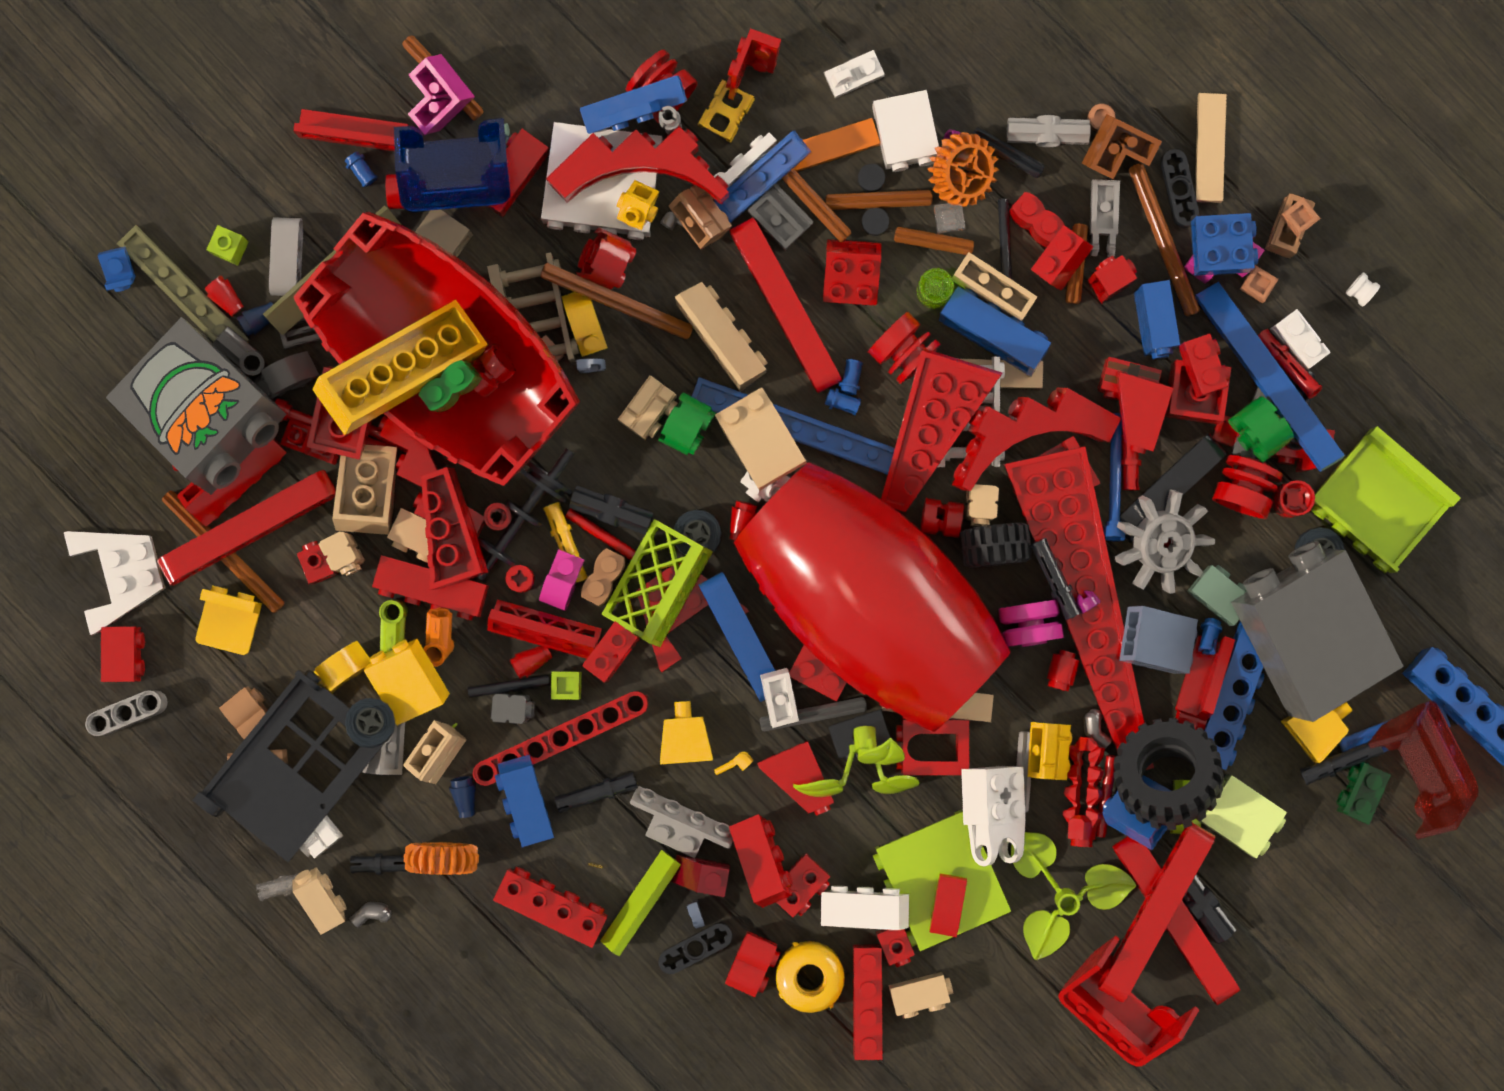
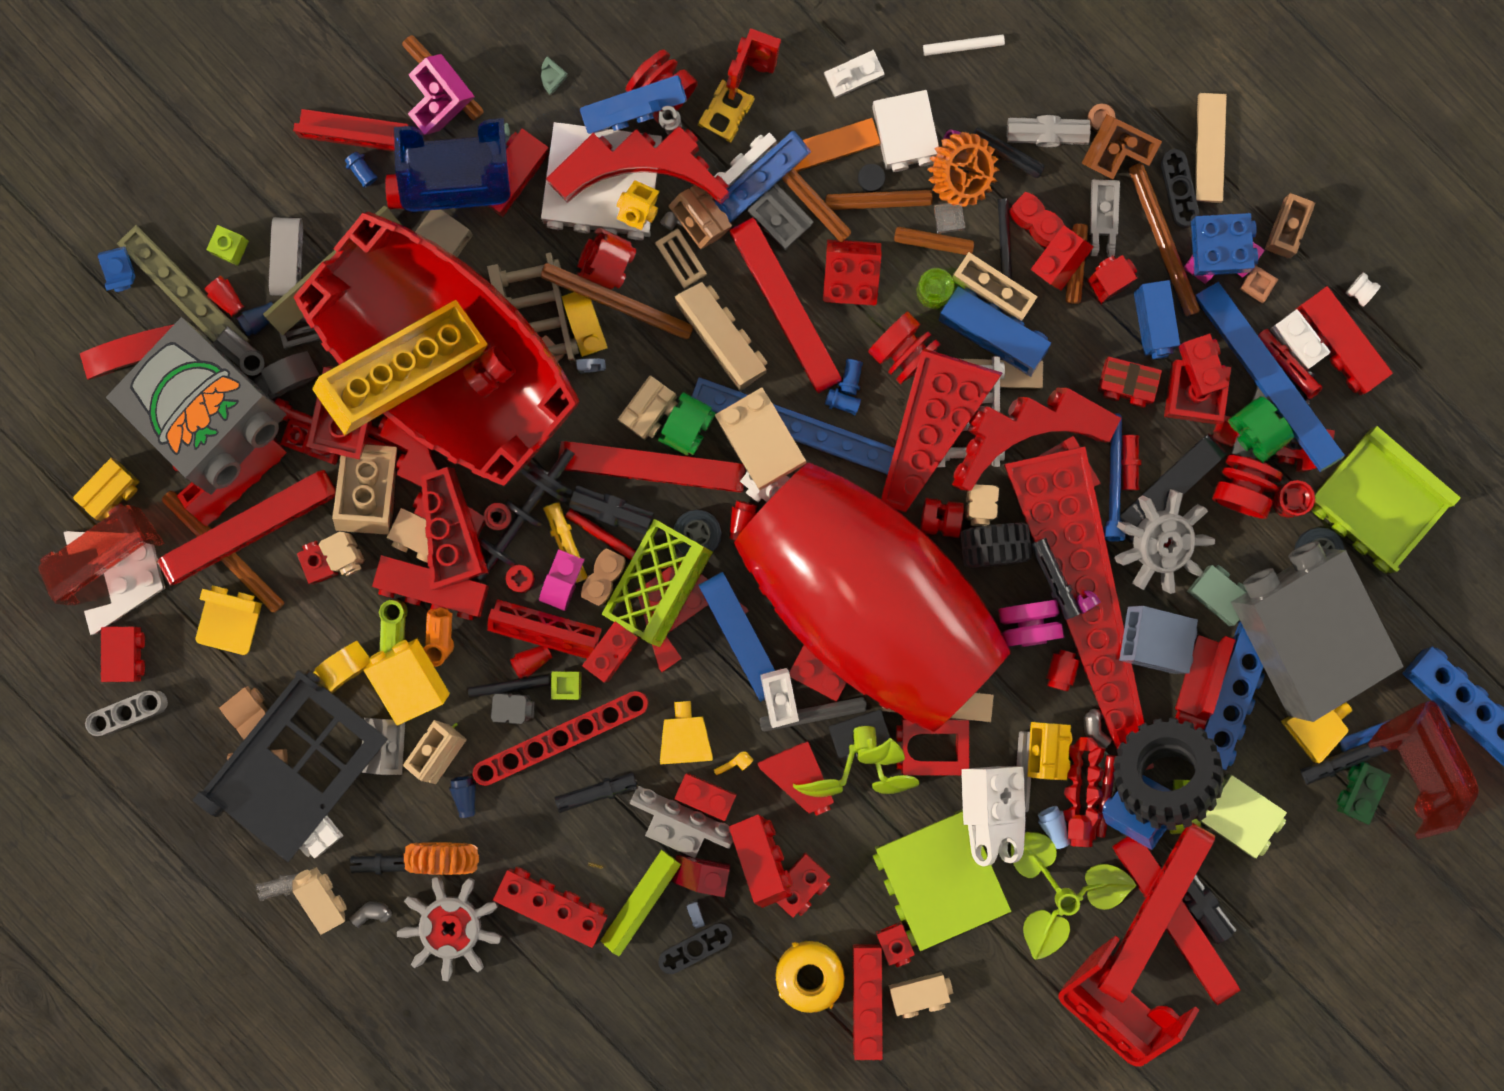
black wheel [345,698,395,748] -> none
green brick [419,360,482,412] -> none
blue brick [495,754,554,847] -> none
red brick [725,931,780,997] -> none
white brick [821,886,909,930] -> none
black tile [862,208,889,236] -> none
red slope [929,873,967,937] -> none
red slope [1116,371,1174,454] -> none
blue pin [1198,618,1223,655] -> none
nougat tile [1280,197,1321,237] -> none
none -> clear red windscreen [38,504,164,606]
none -> yellow brick [73,458,139,521]
none -> red slope [80,325,173,380]
none -> light grey gear [397,876,502,981]
none -> sand green tile [541,57,568,96]
none -> red beam [558,441,746,492]
none -> tan tile [655,229,707,289]
none -> red brick [675,772,736,821]
none -> white bar [923,34,1005,56]
none -> light blue cone [1038,806,1071,849]
none -> red brick [1295,286,1393,396]

